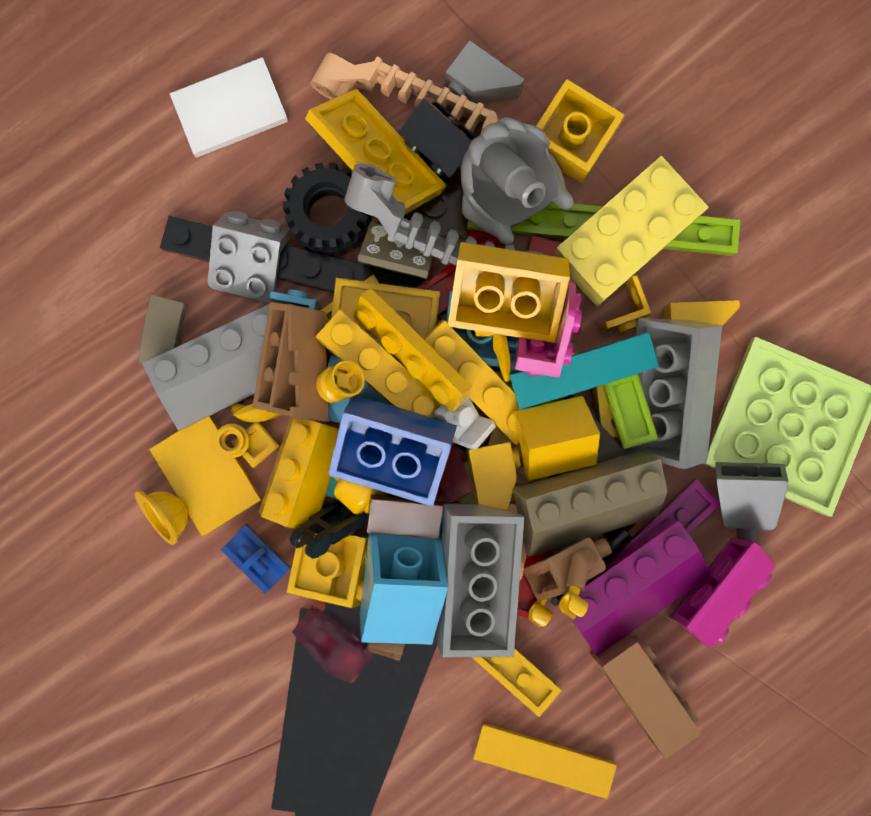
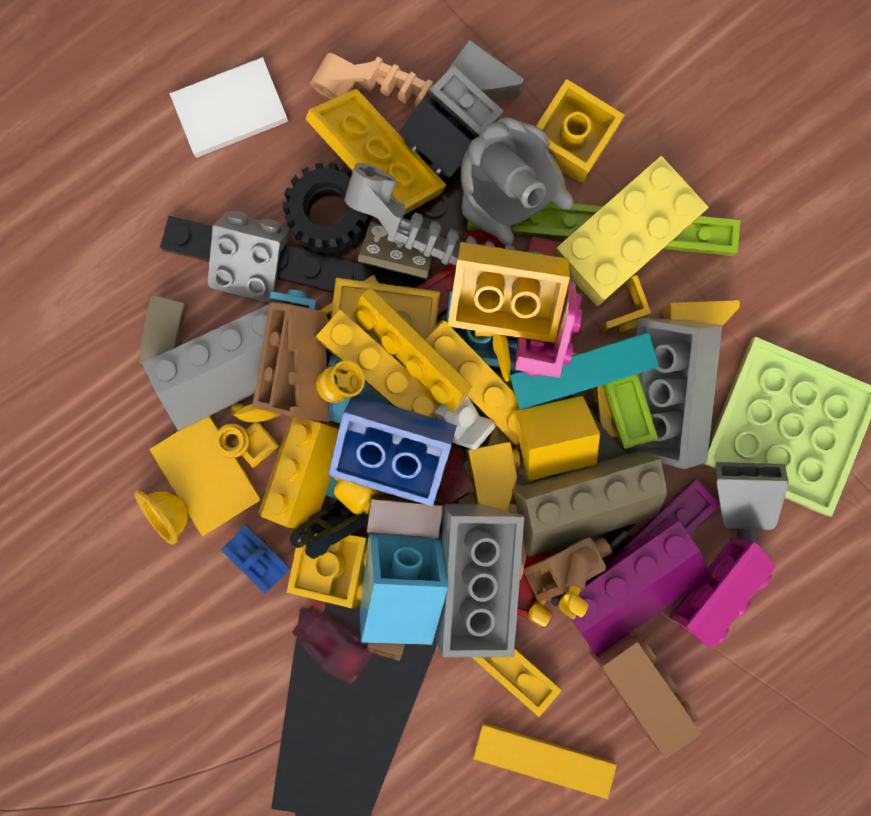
none -> light grey plate [430,65,504,138]

